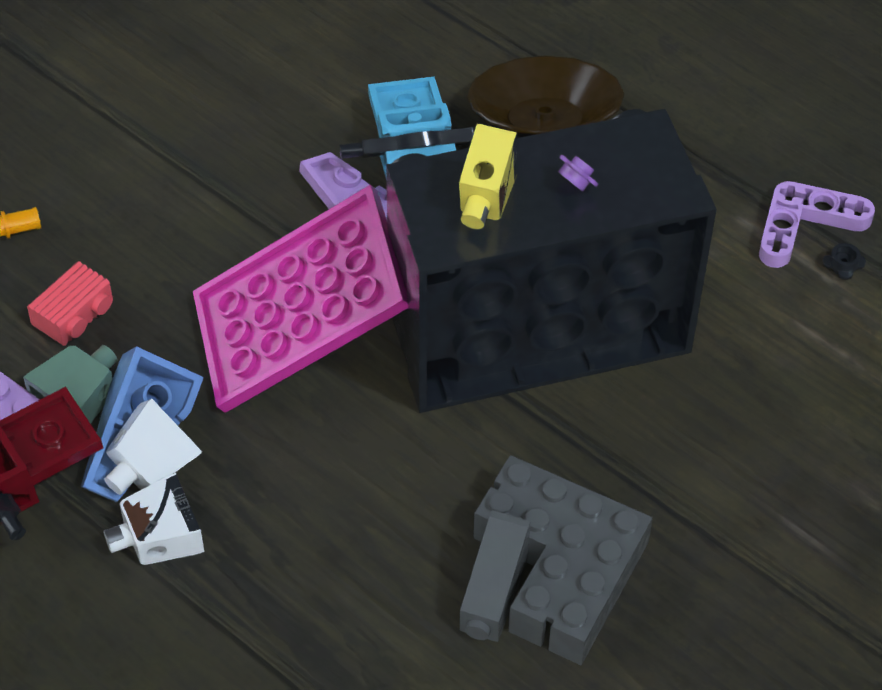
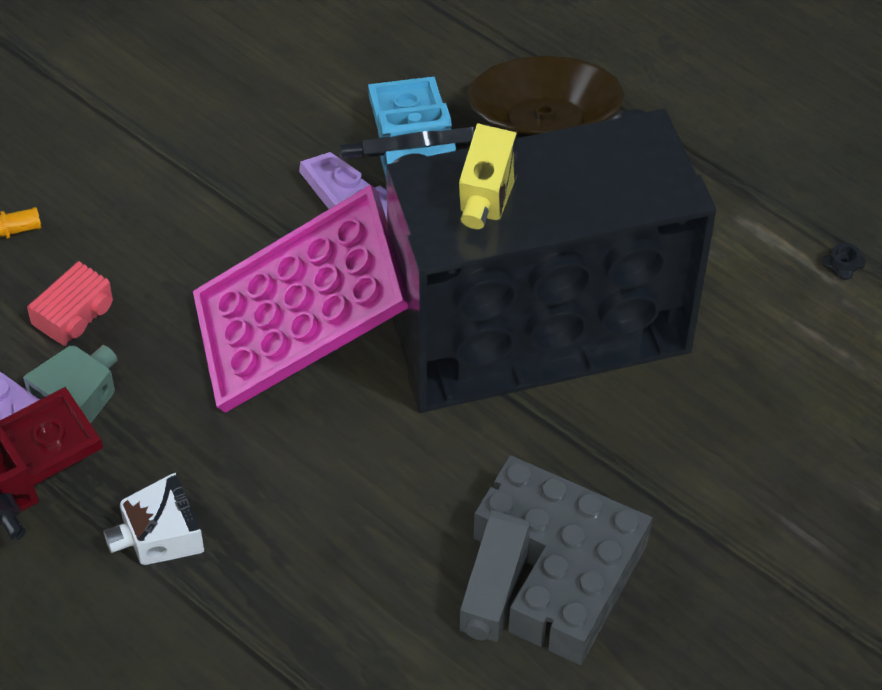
medium blue wedge [81,346,204,502] -> none
white torso [104,399,202,495] -> none
medium lavender plate [558,154,598,192] -> none
lavender beam [759,181,875,268] -> none

